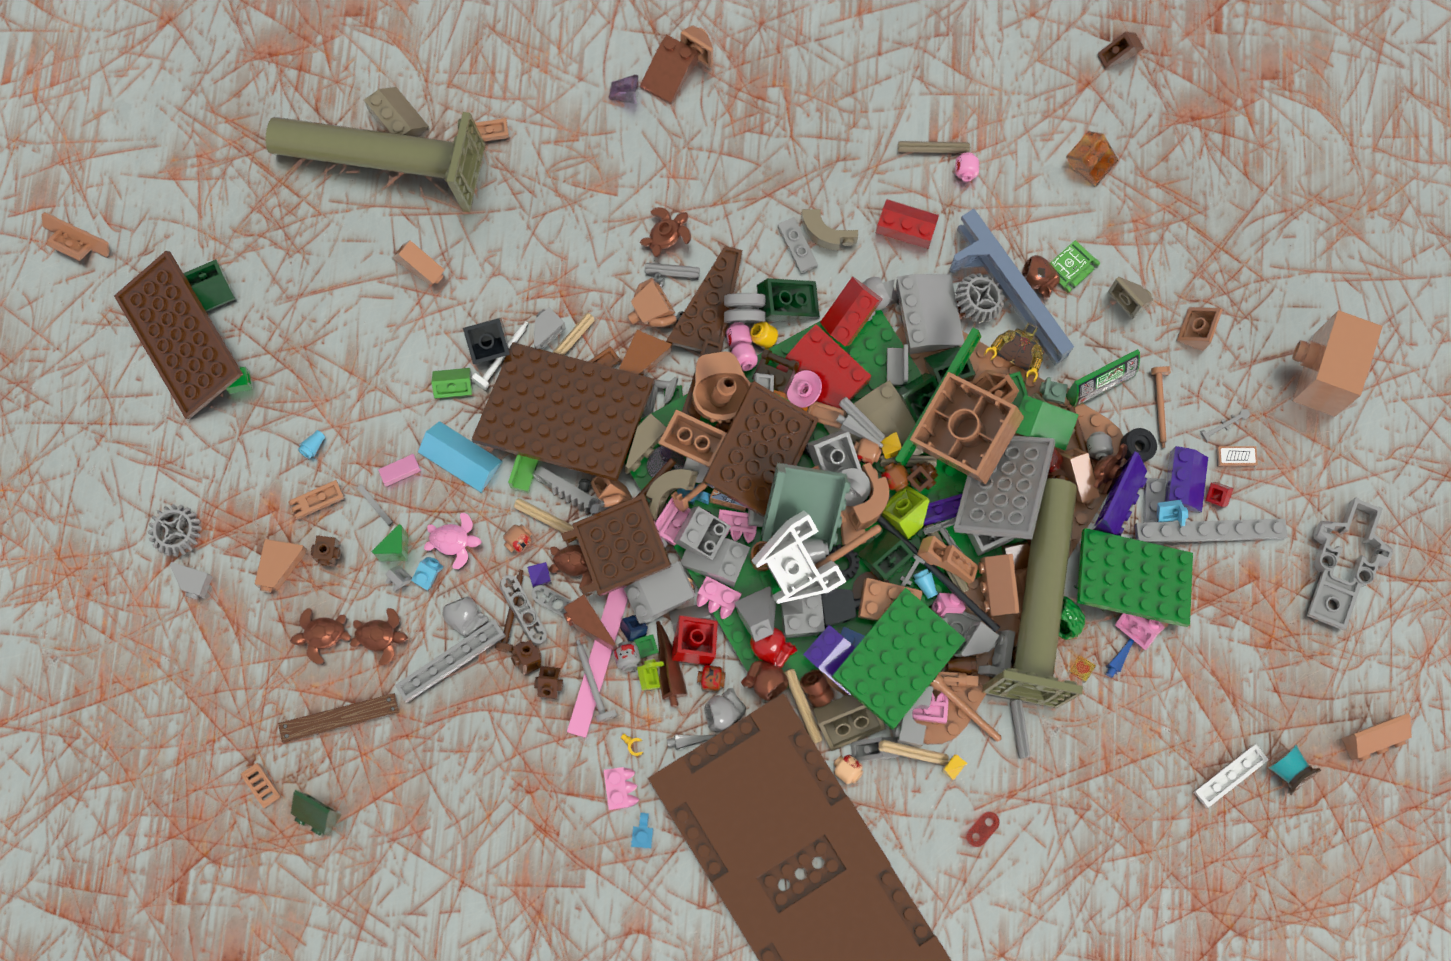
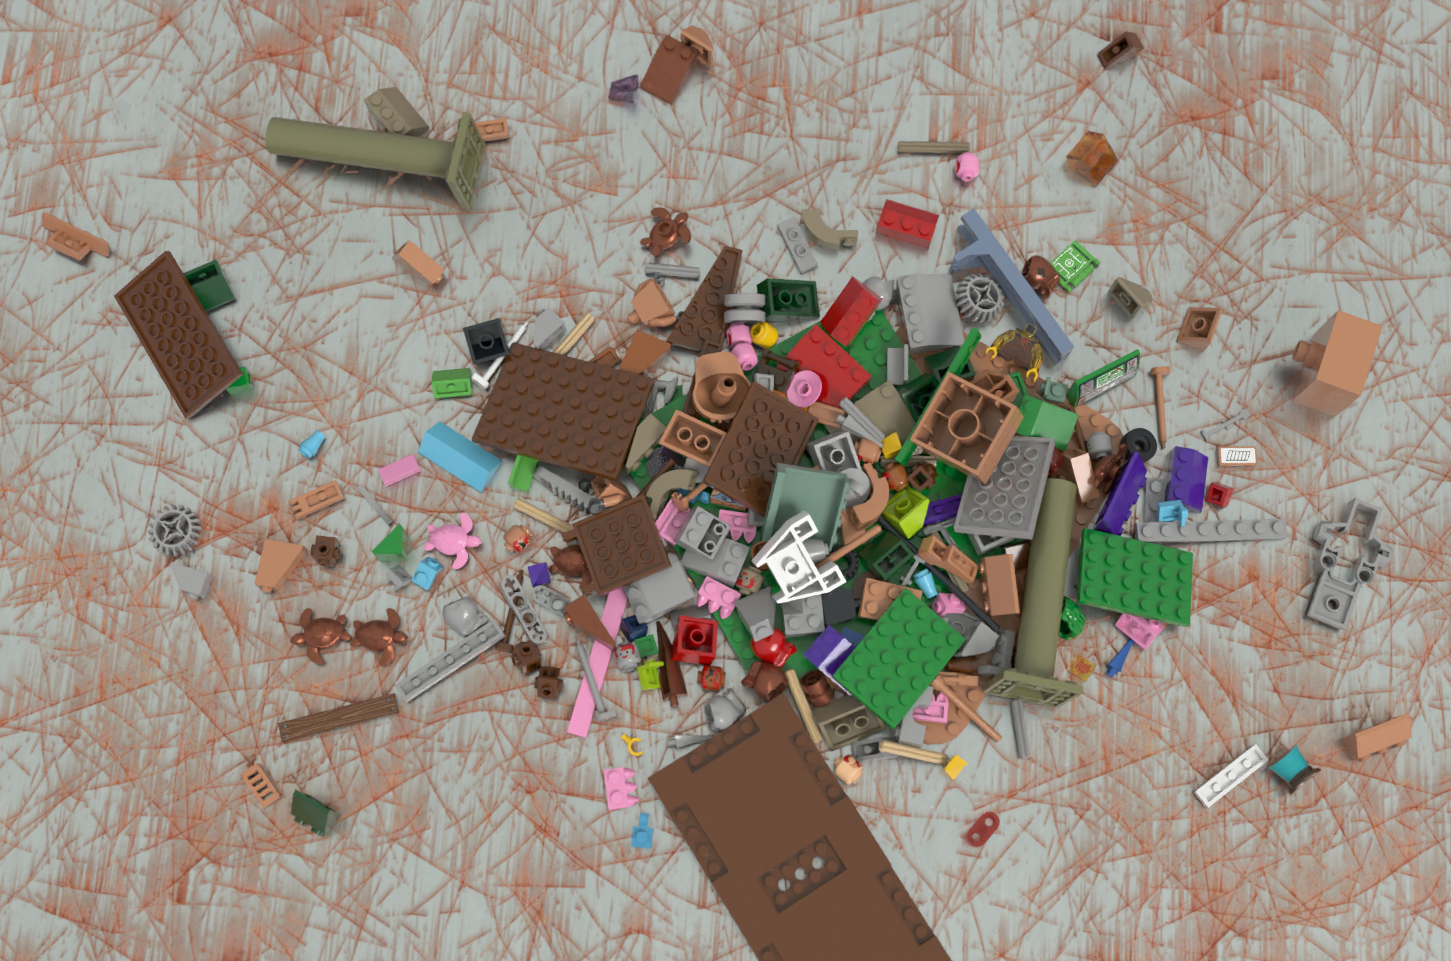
none -> dark tan head [735,566,764,596]

